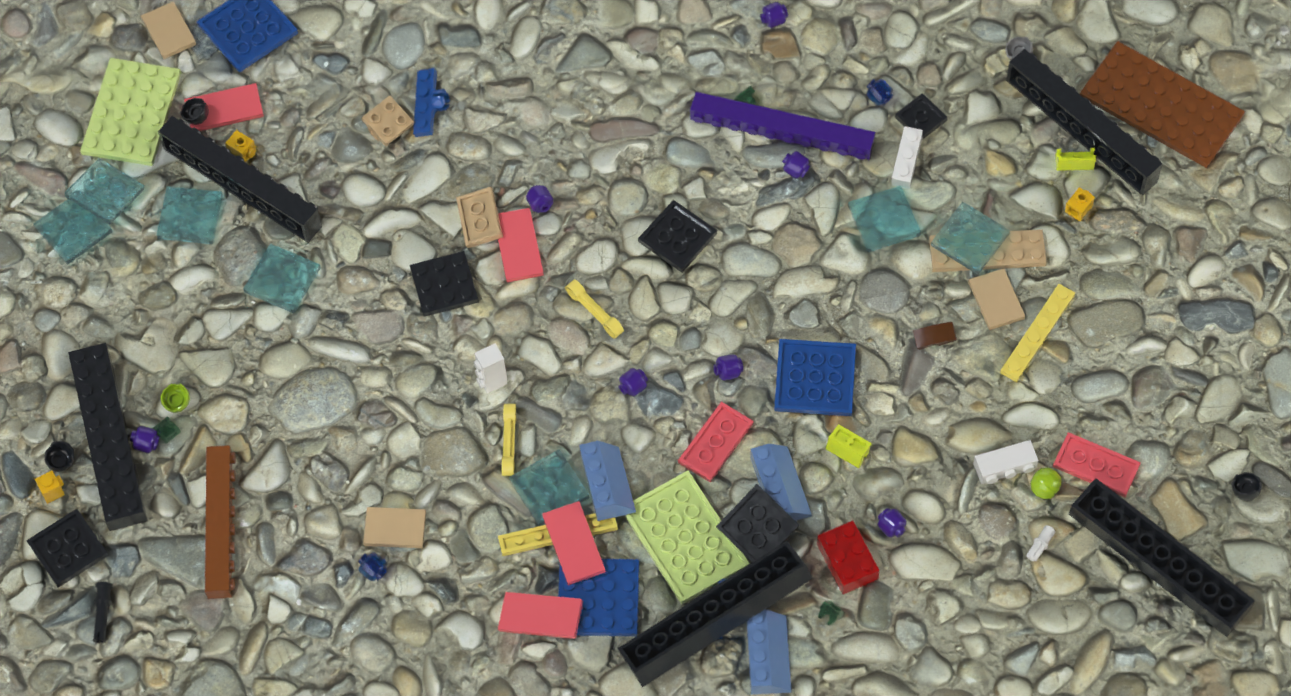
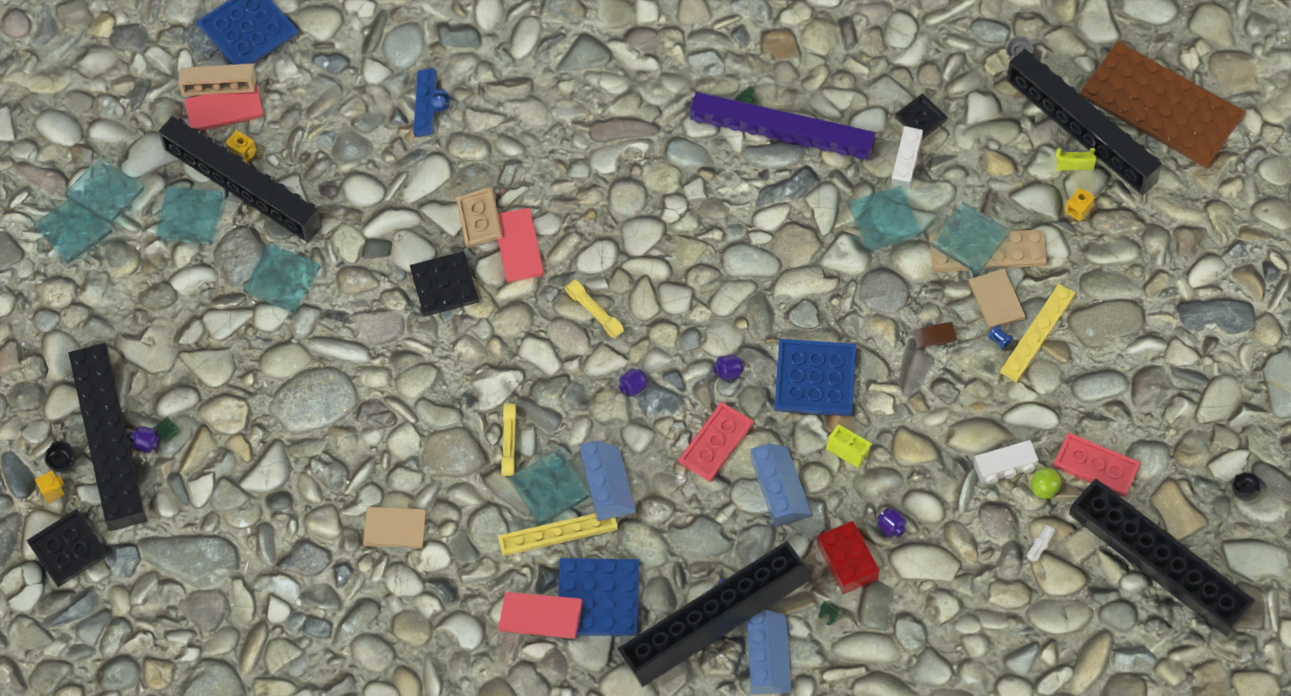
yellowish green plate [80,58,181,166] -> none
black pin [93,582,113,643] -> none
tan tile [141,1,197,60] -> none
lime hair [160,384,190,413] -> none
black hair [180,98,209,125] -> none
dark orange brick [205,445,236,599] -> none
clear blue head [358,552,388,581] -> none
tan plate [362,96,414,146] -> none
white brick [473,343,508,393] -> none
dark purple head [526,185,553,213] -> none
coral tile [542,501,606,585] -> none
yellowish green plate [624,471,750,605] -> none
black plate [638,200,717,273] -> none
black plate [716,484,800,562] -> none
dark purple head [760,2,788,28] -> none
dark purple head [782,151,810,179] -> none
clear blue head [866,79,894,106] -> none
none -> tan brick [178,64,256,96]
none -> blue bush [987,325,1013,350]

